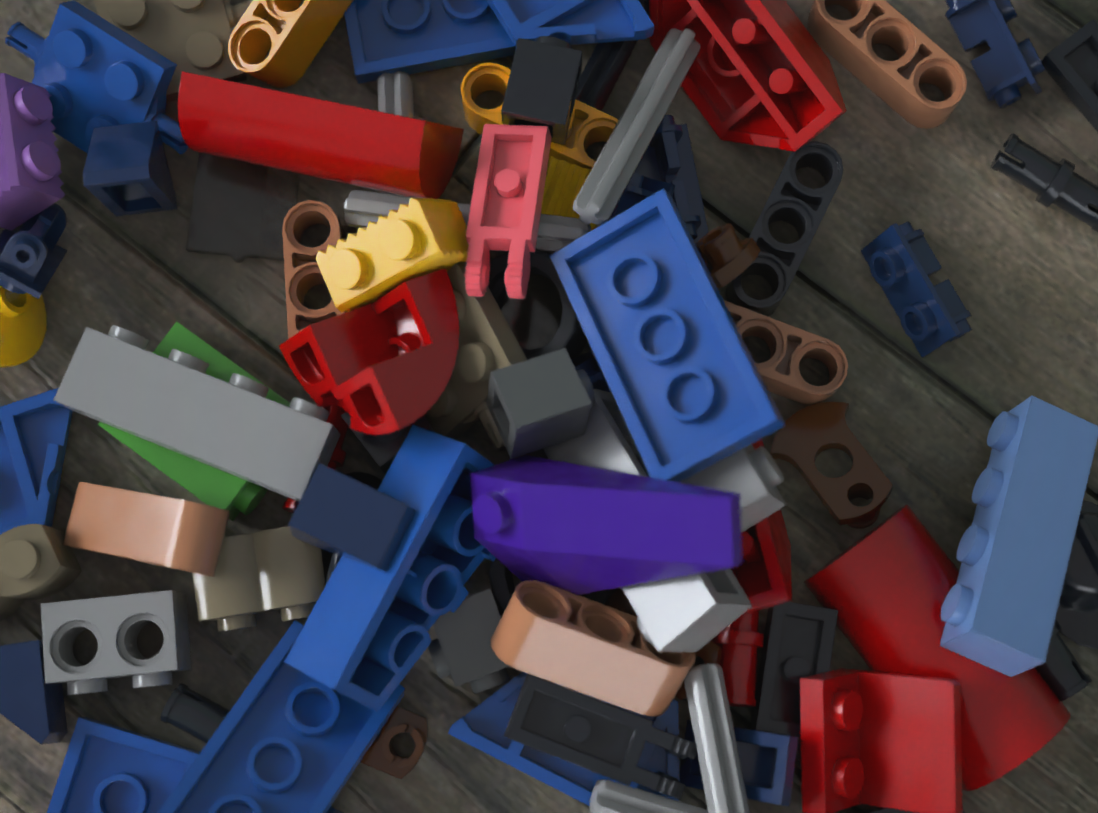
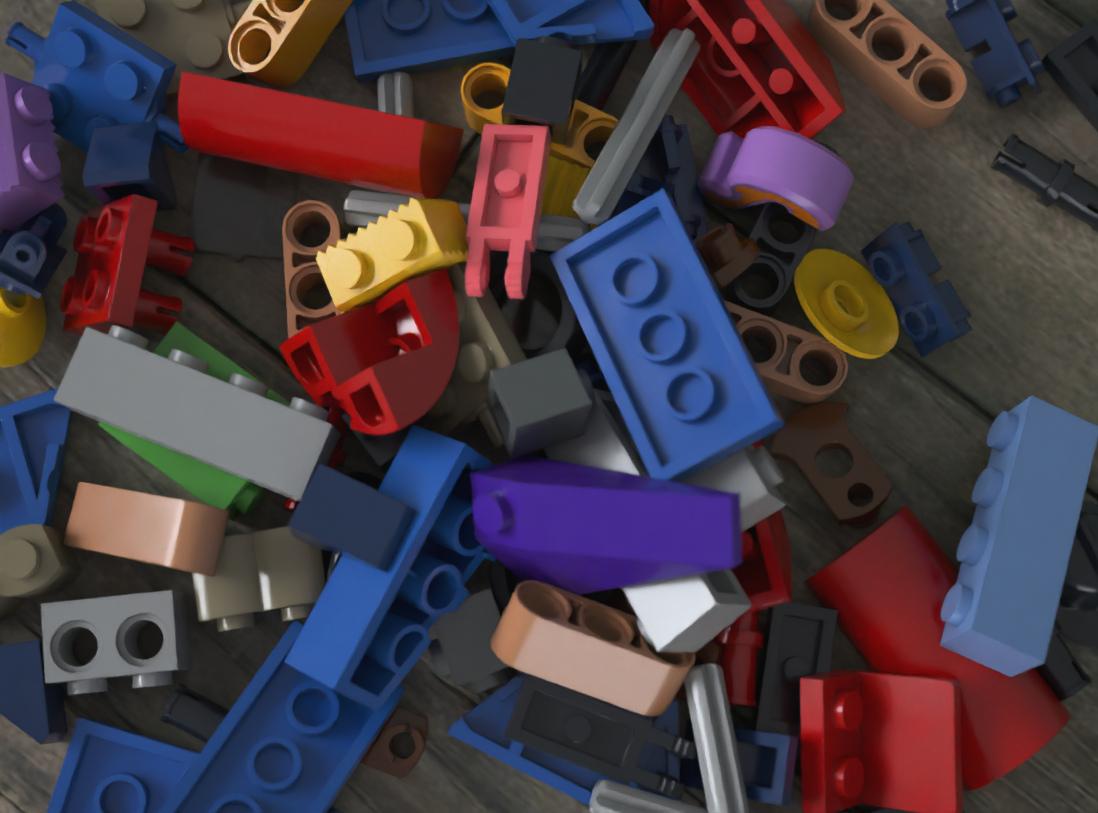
none -> red plate [60,194,195,336]
none -> medium lavender animal [697,126,854,231]
none -> yellow dish [794,249,899,359]

